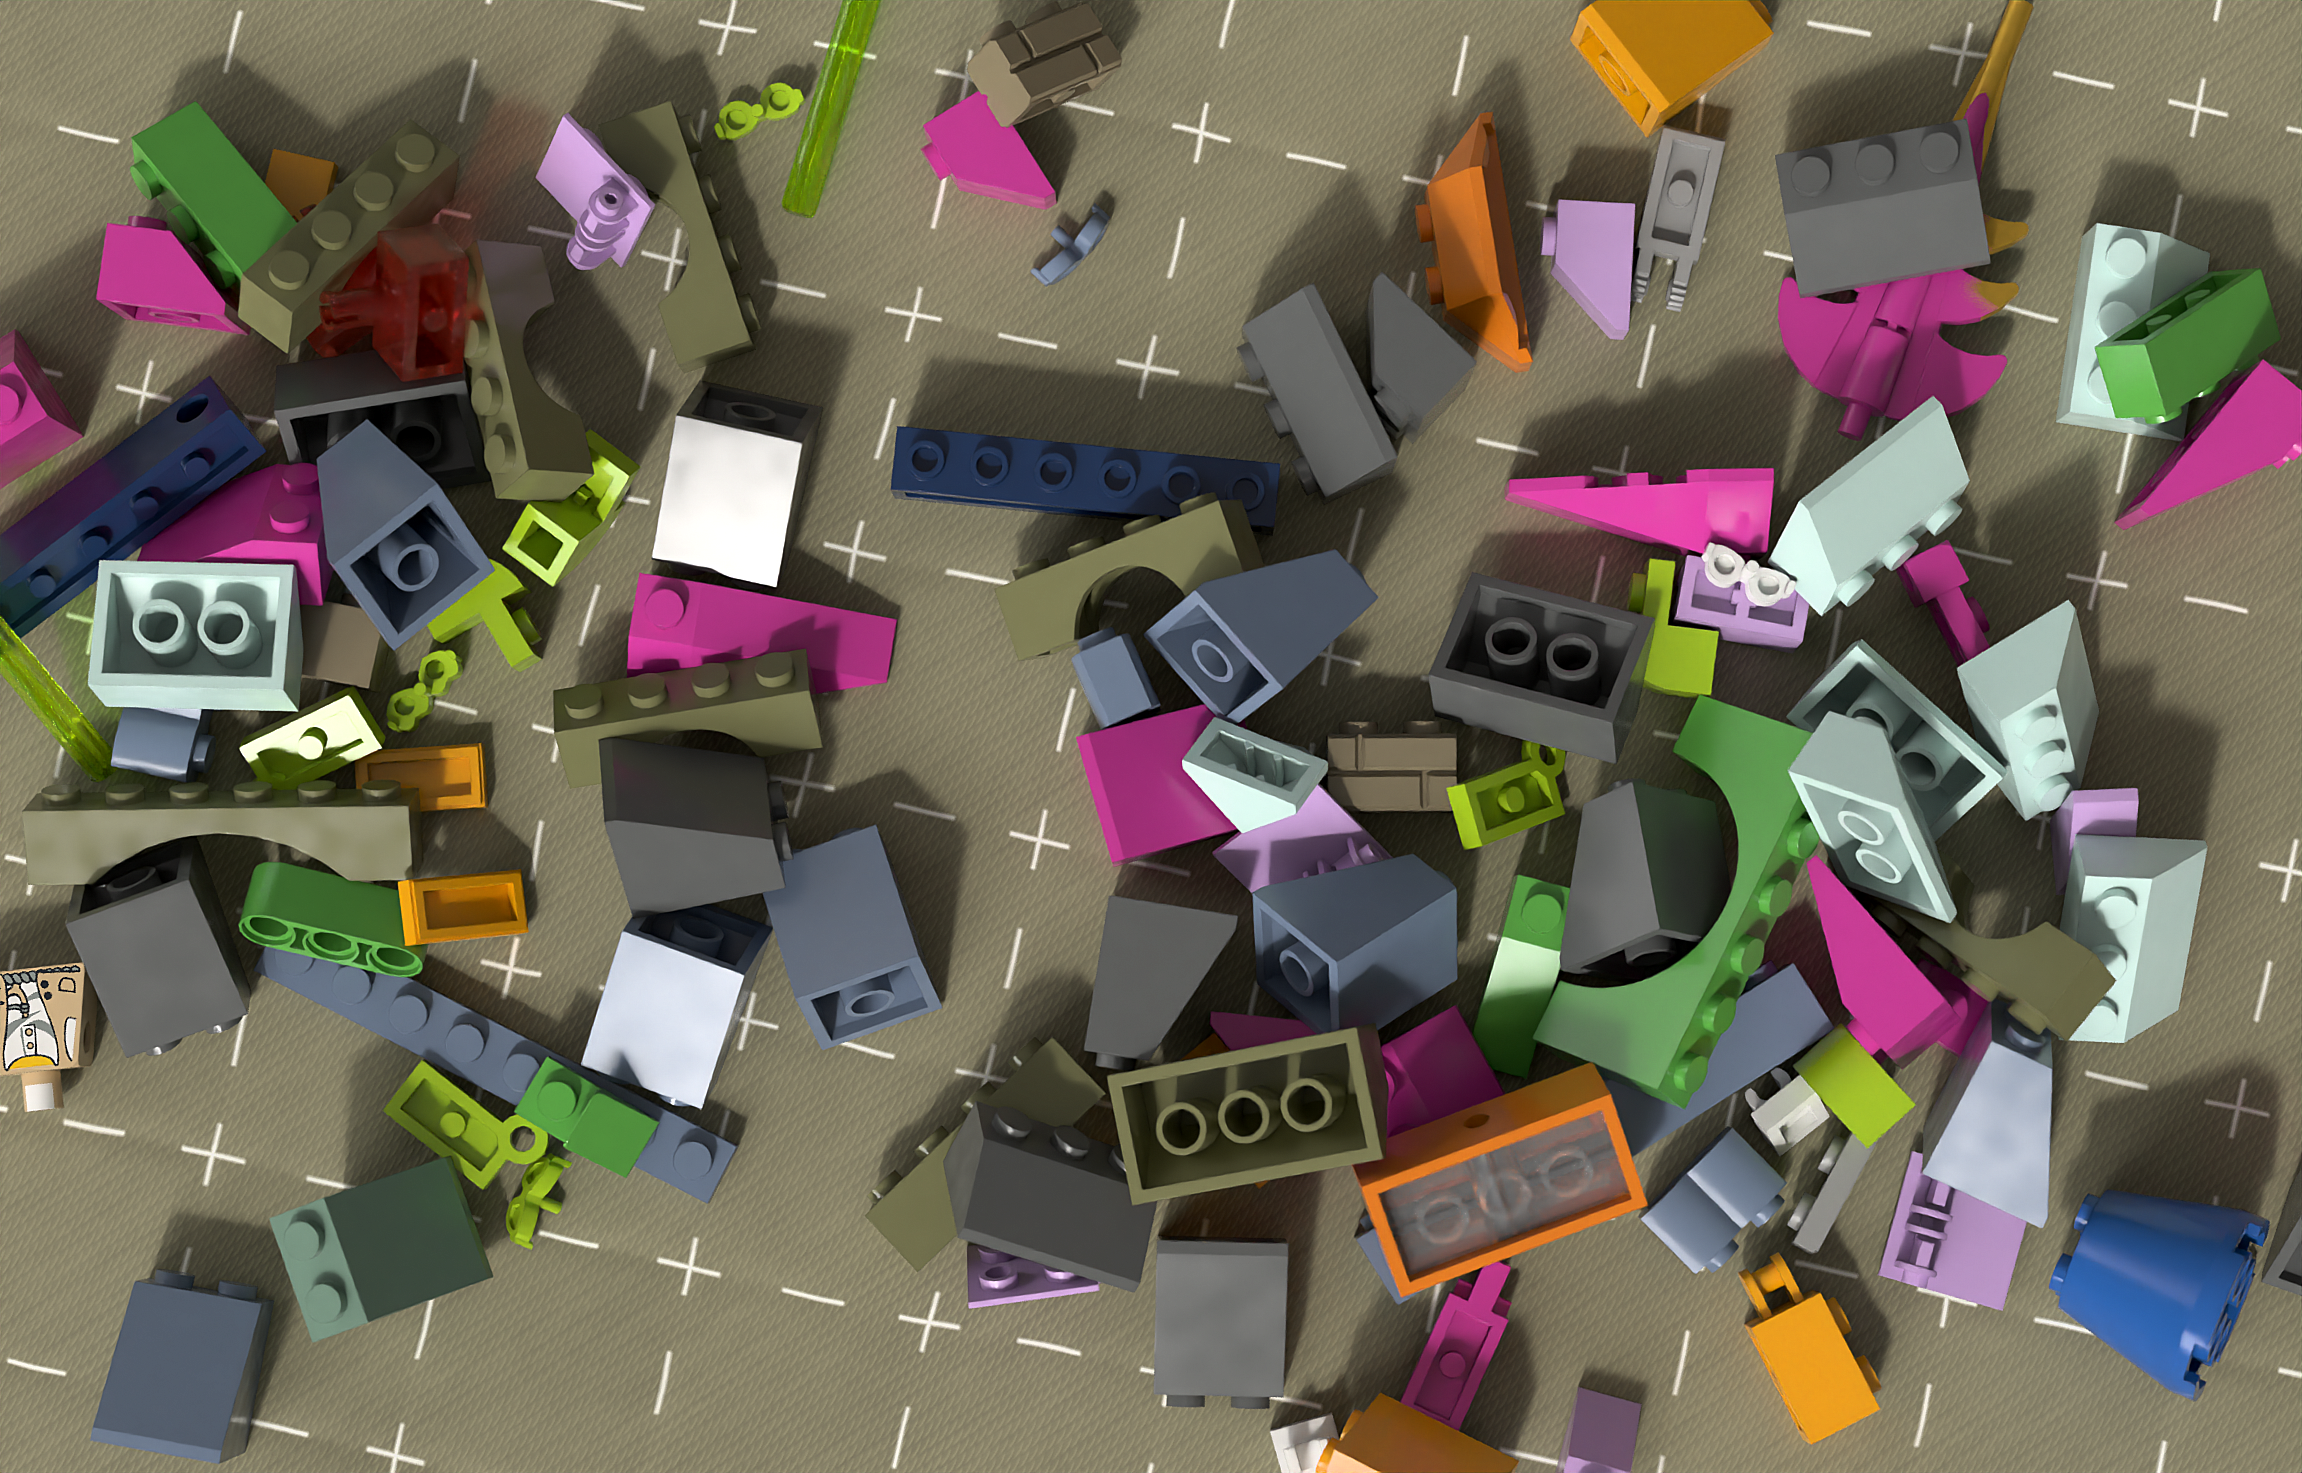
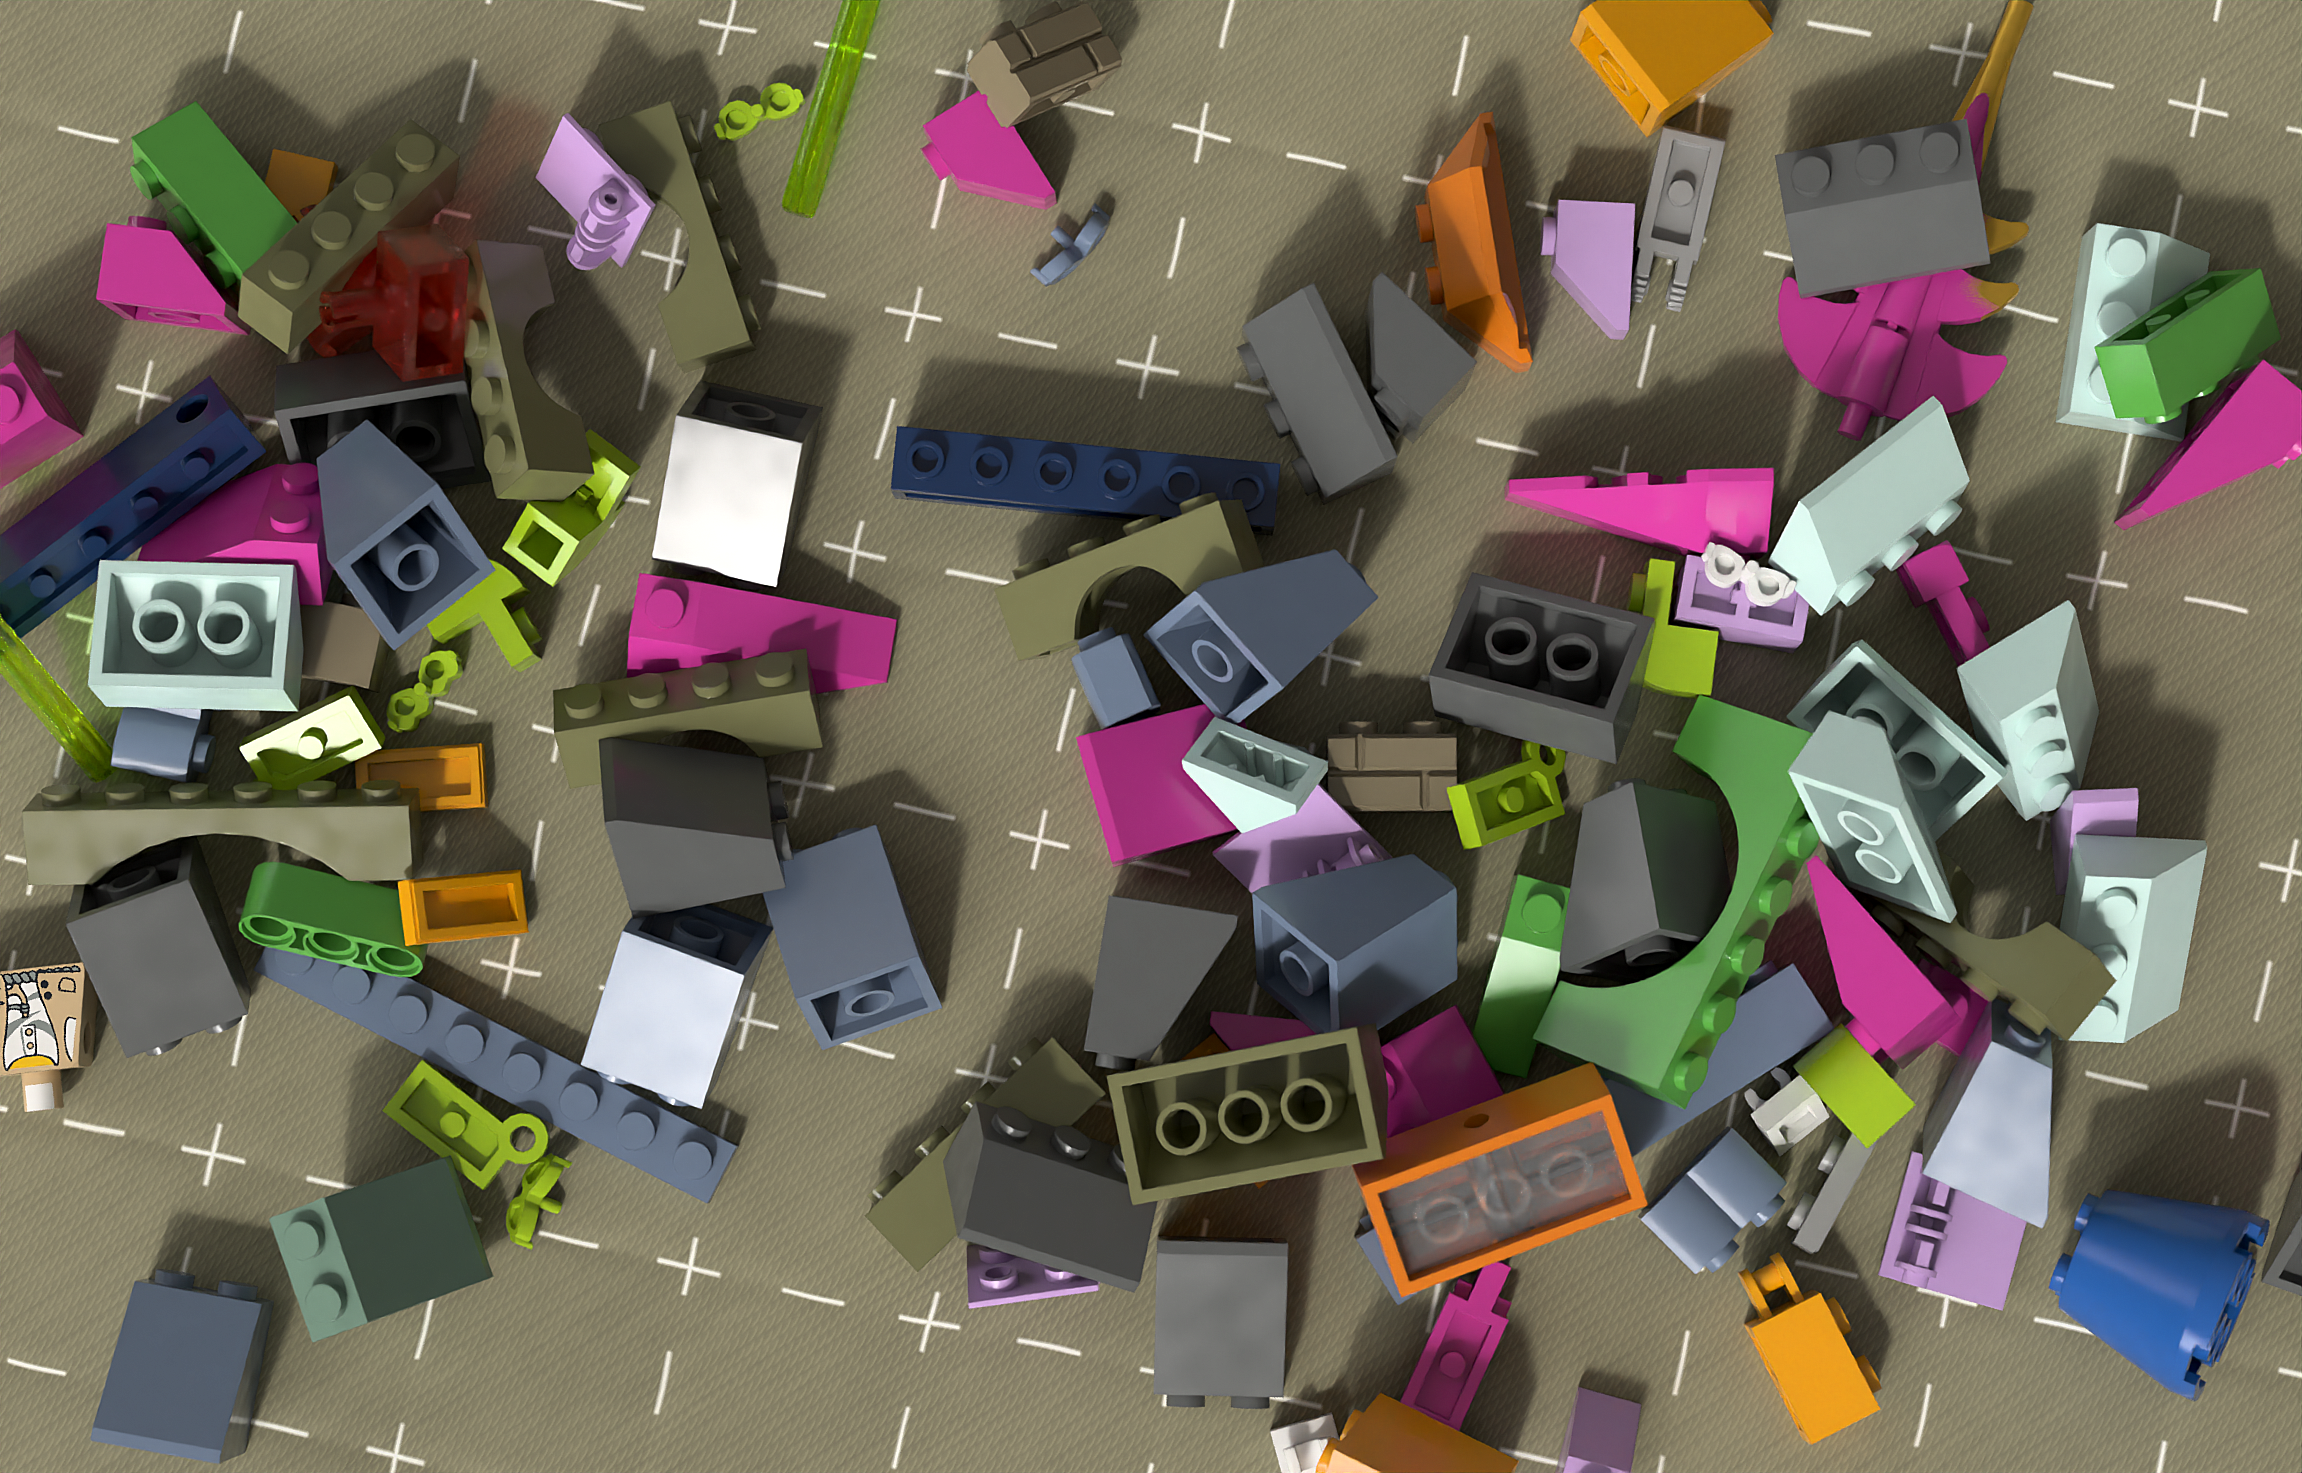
bright green slope [514,1056,660,1178] -> none

